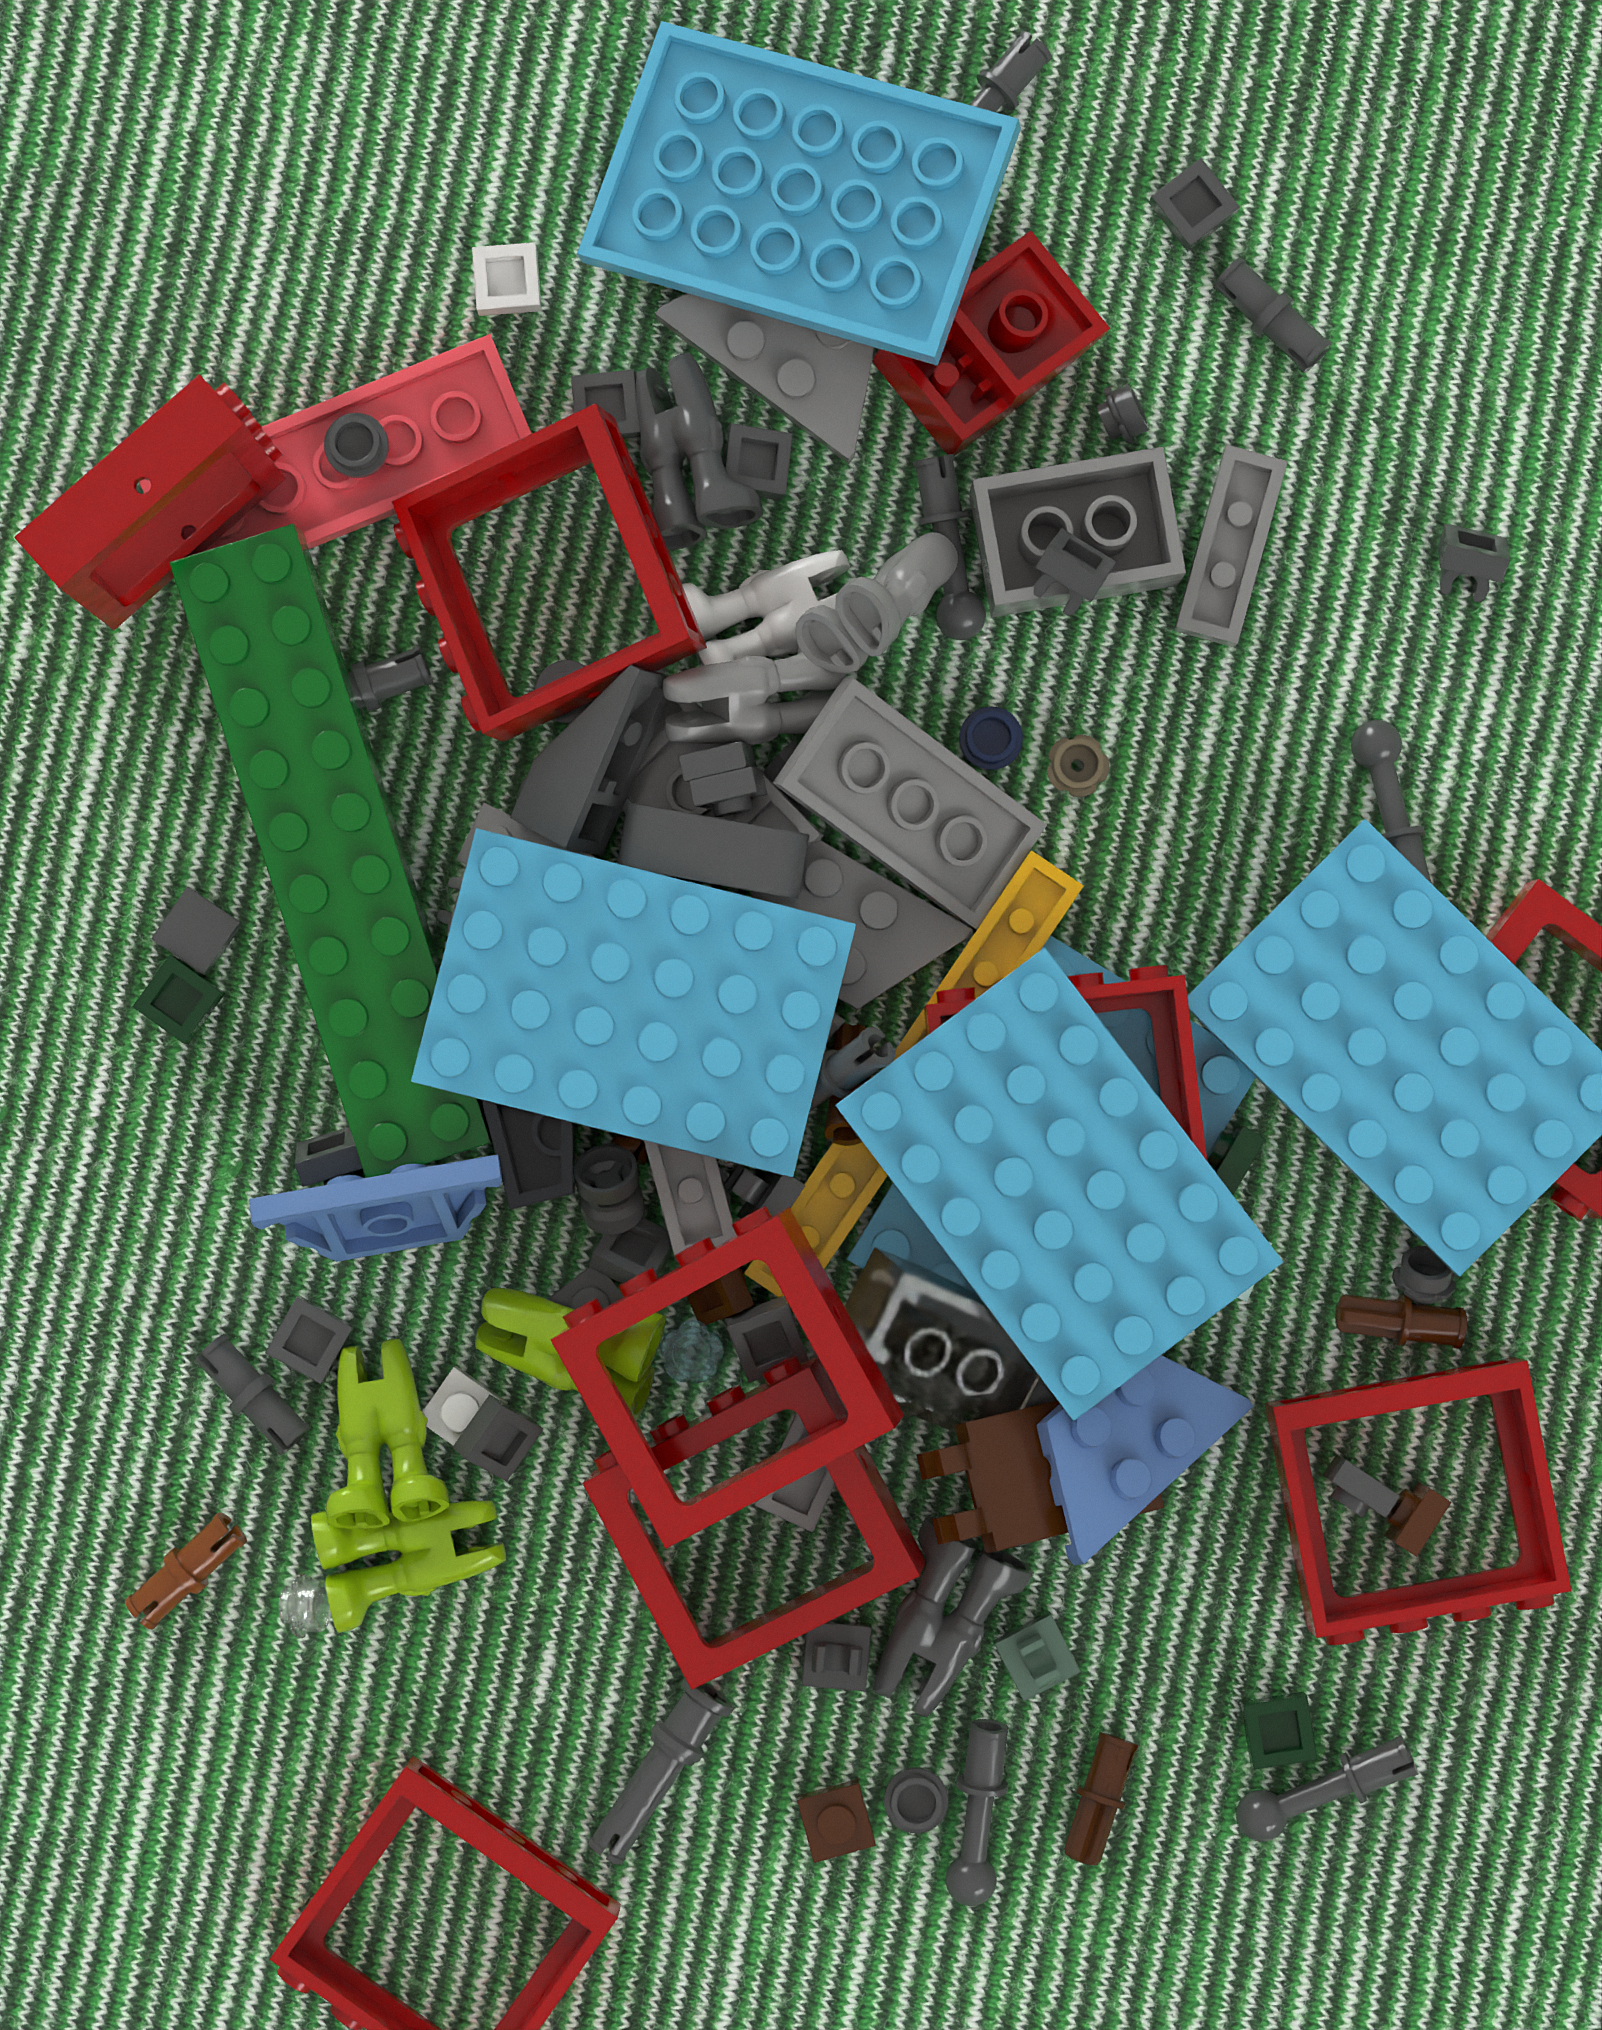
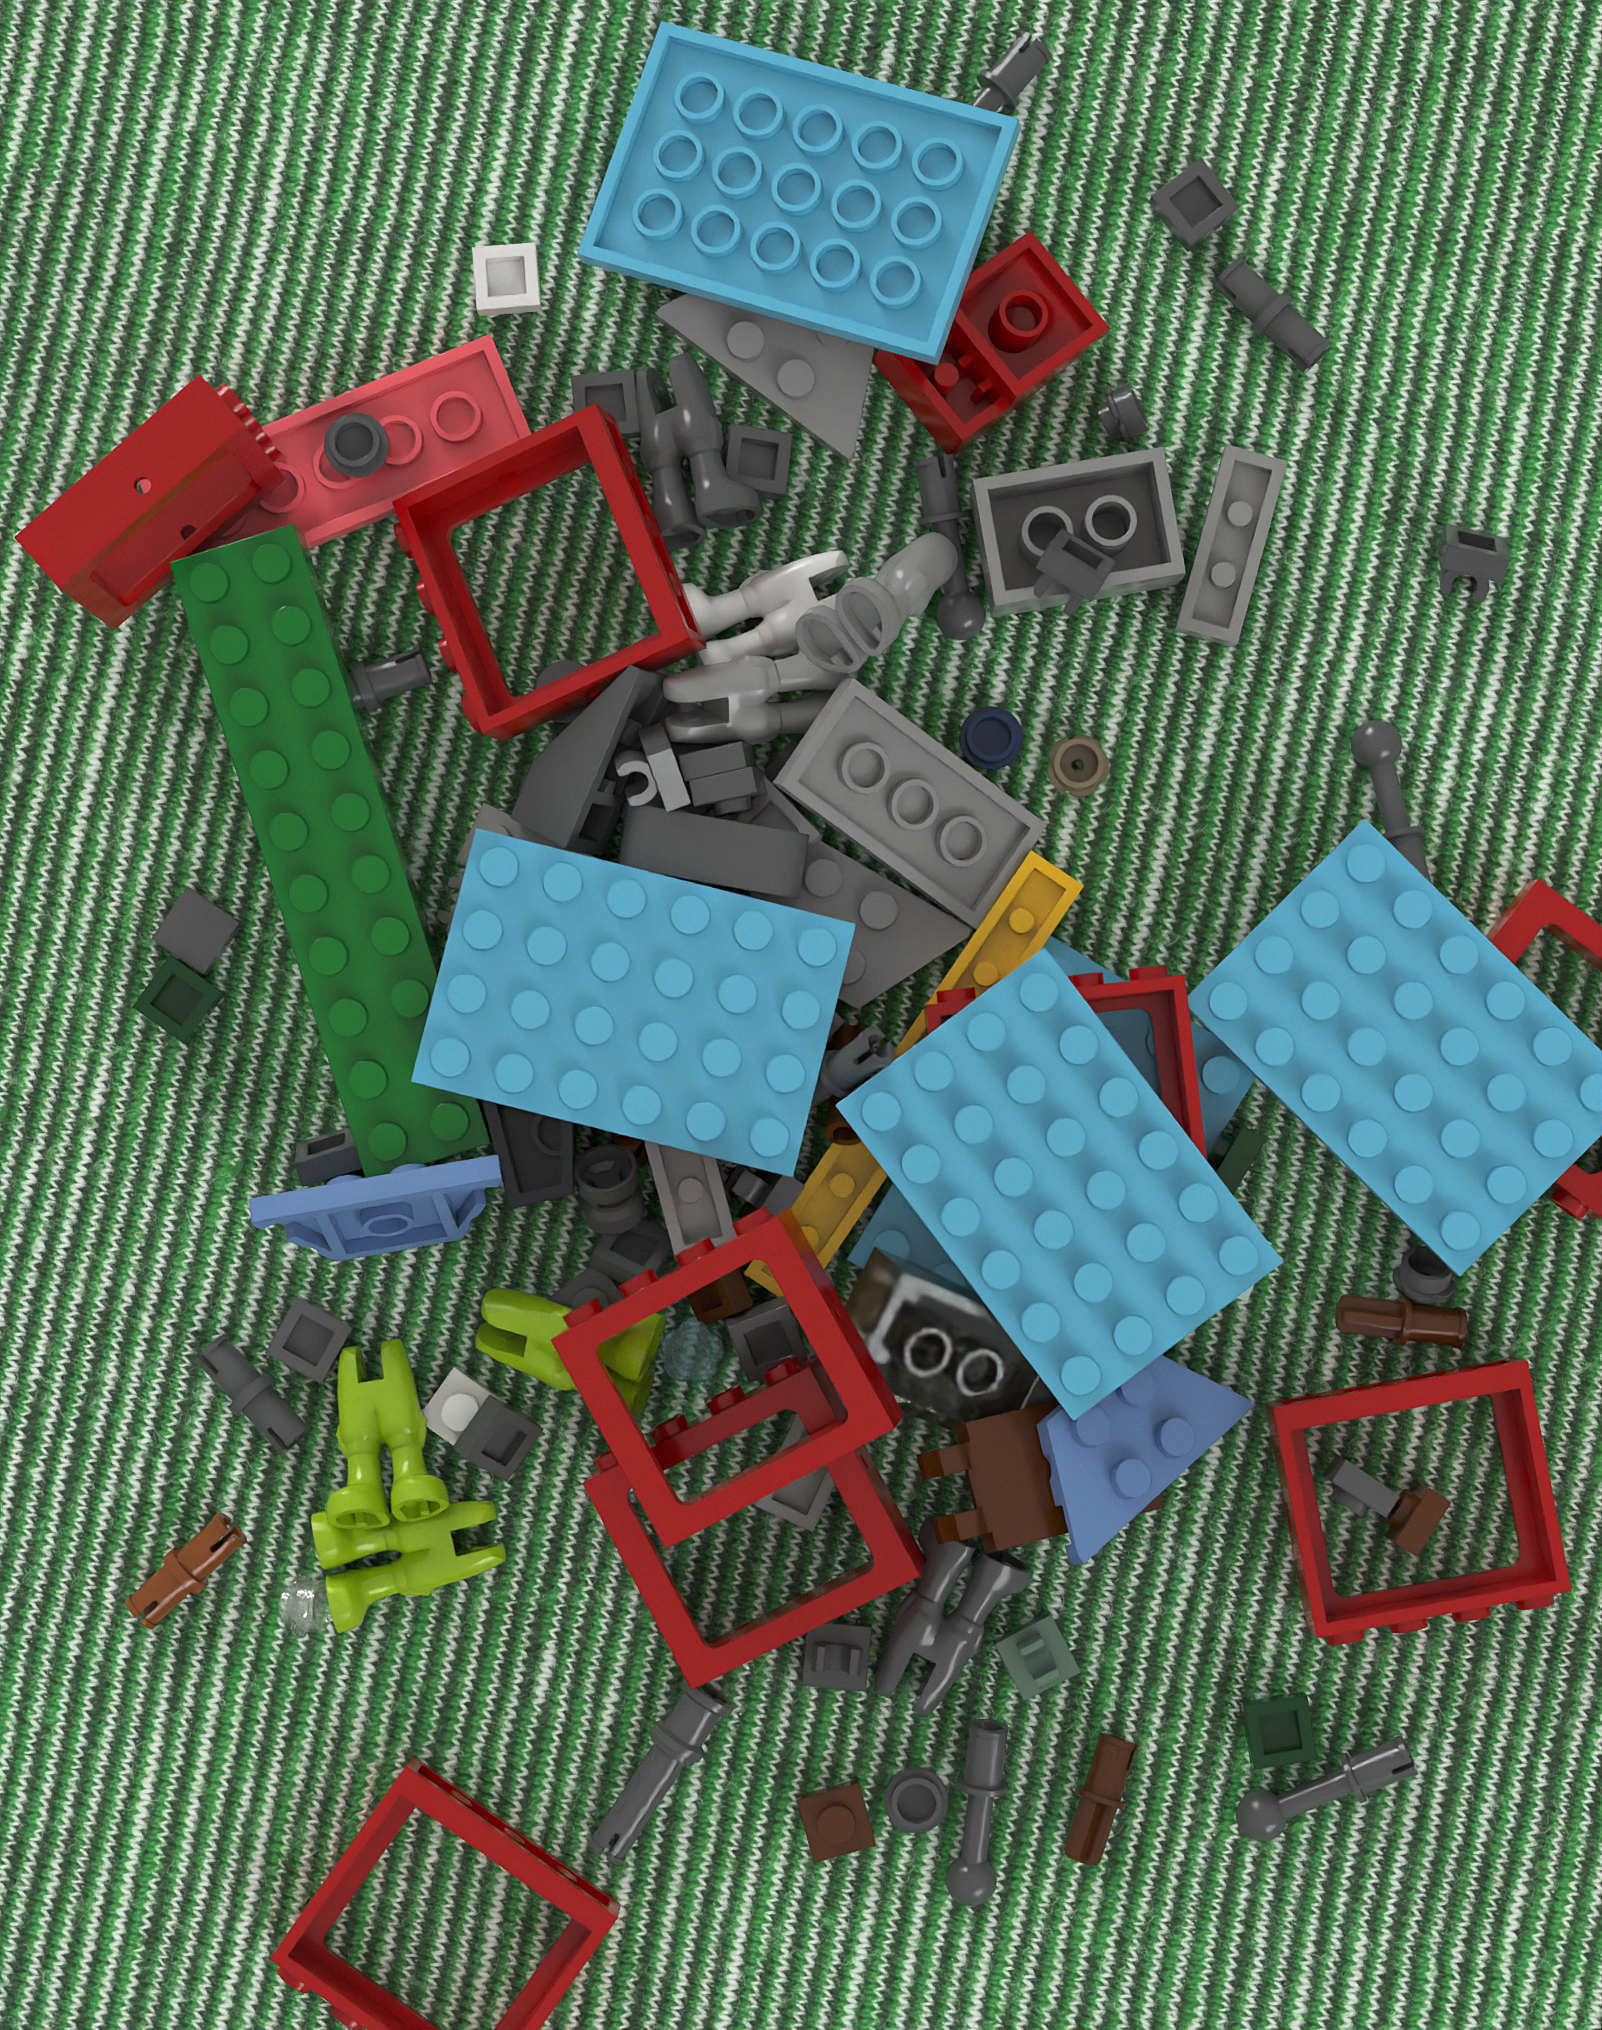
none -> tile [613,722,691,812]

